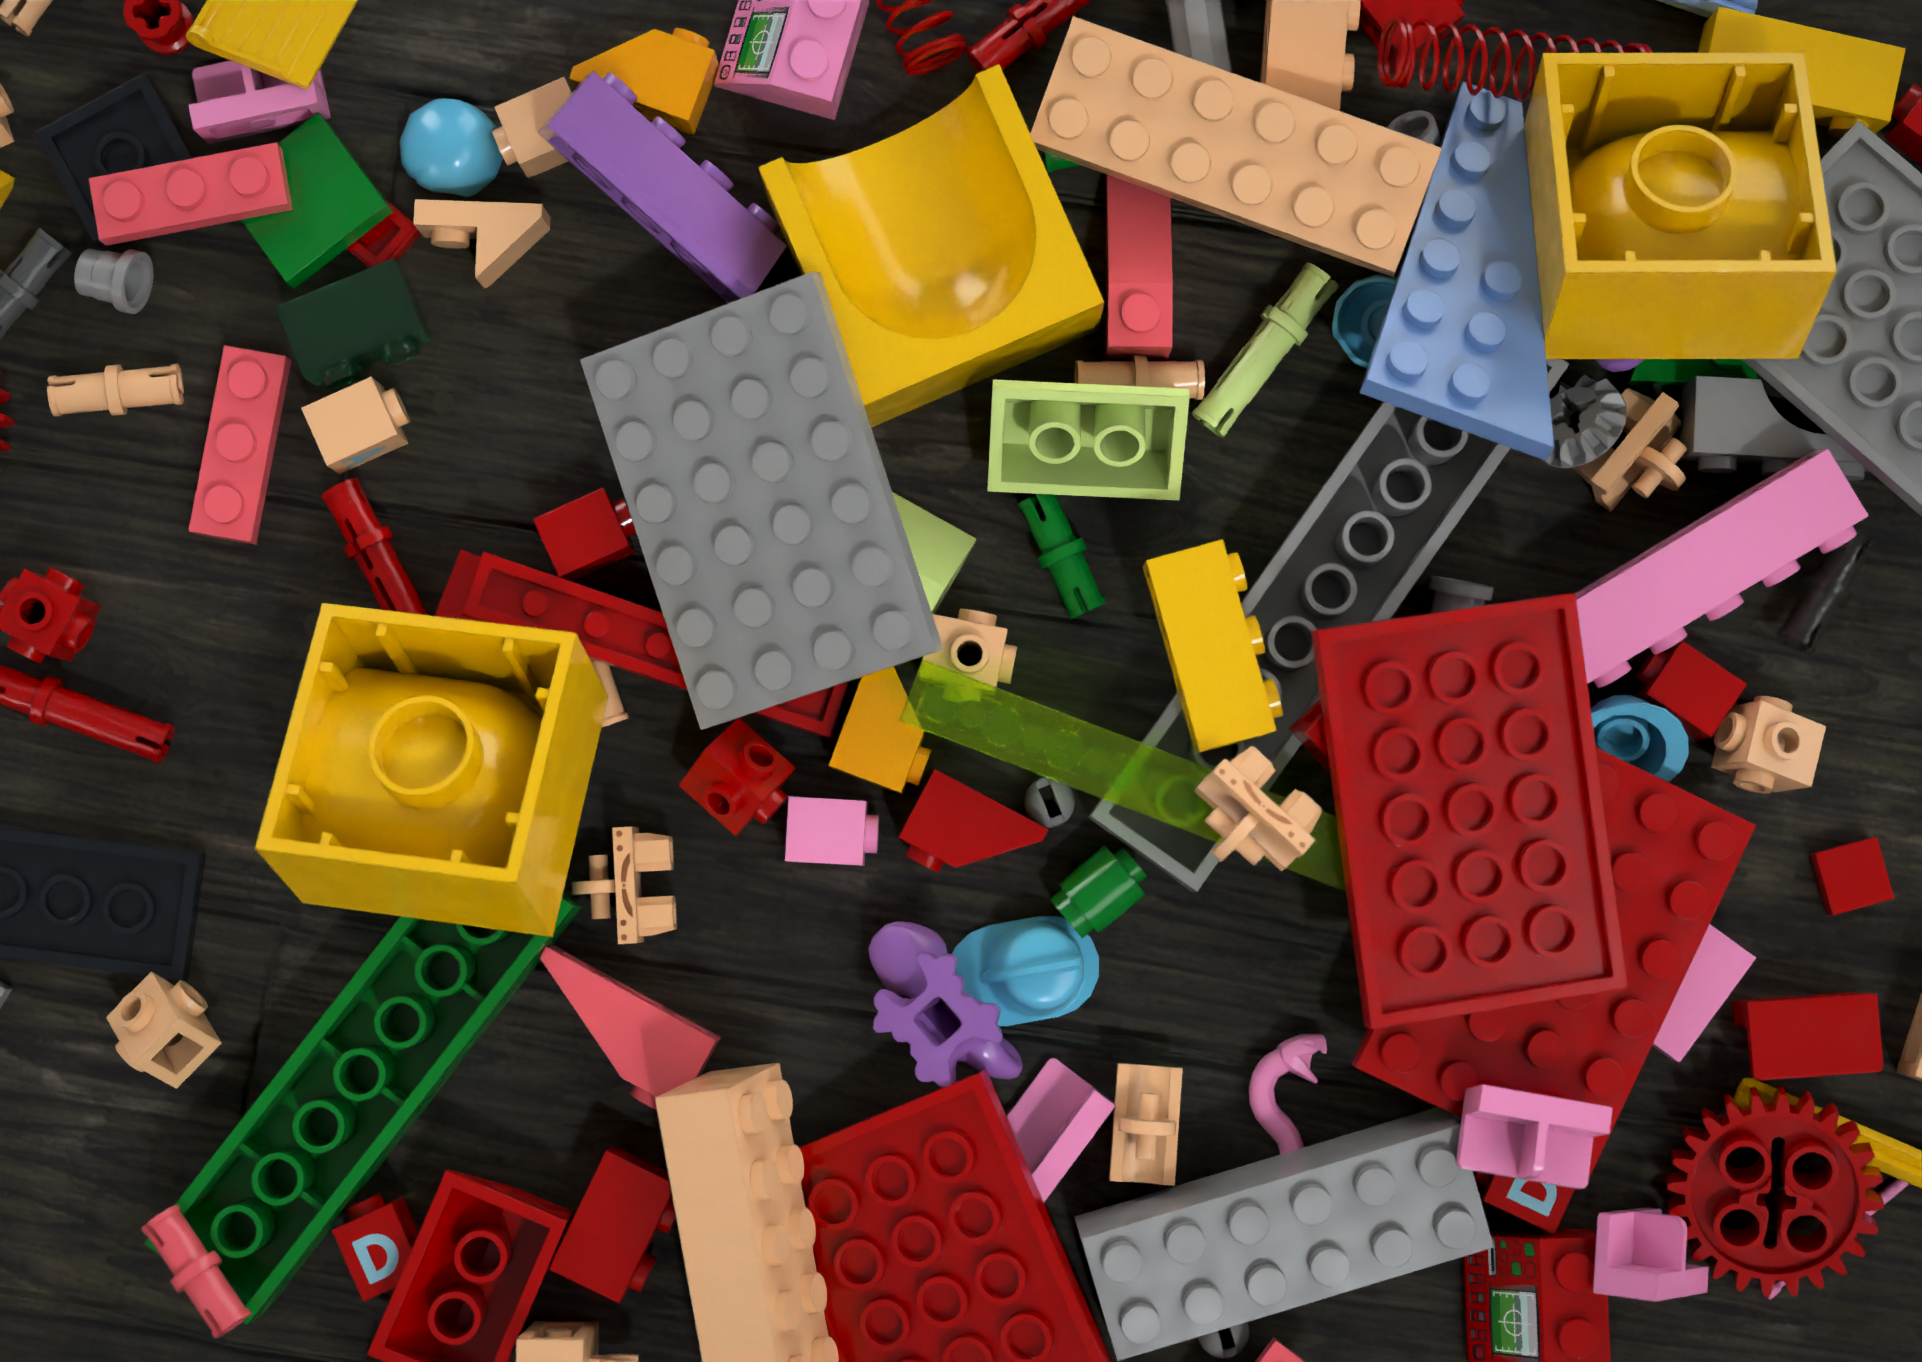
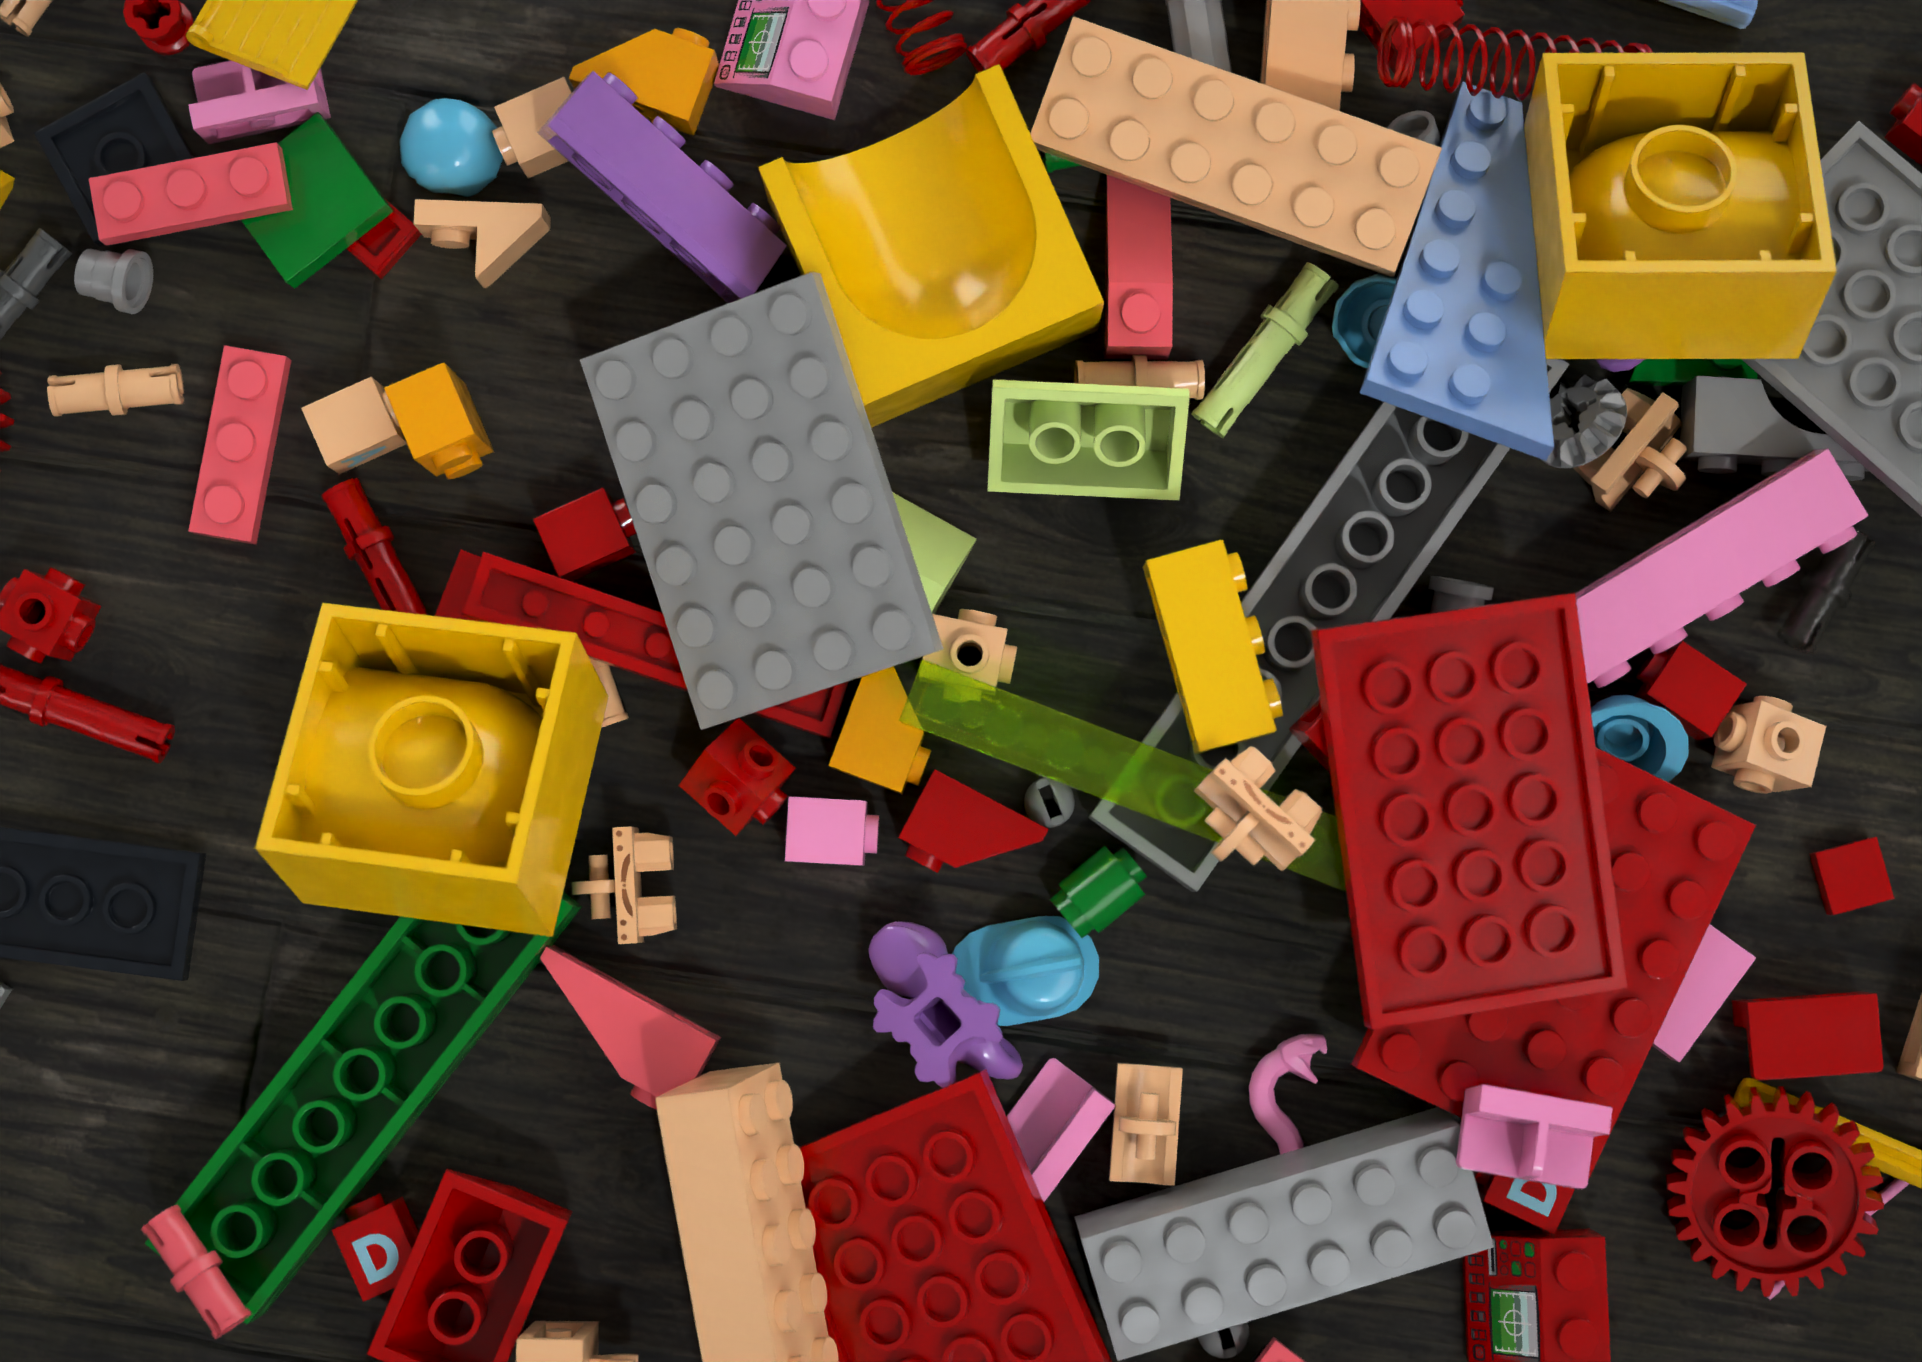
light nougat brick [106,972,222,1089] -> none
clear green brick [275,258,433,389] -> none
red brick [549,1145,676,1303] -> none
green pin [1017,494,1107,619] -> none
bright pink panel [1593,1207,1709,1302] -> none
yellow brick [1698,6,1906,139] -> none
none -> light orange brick [384,362,494,479]

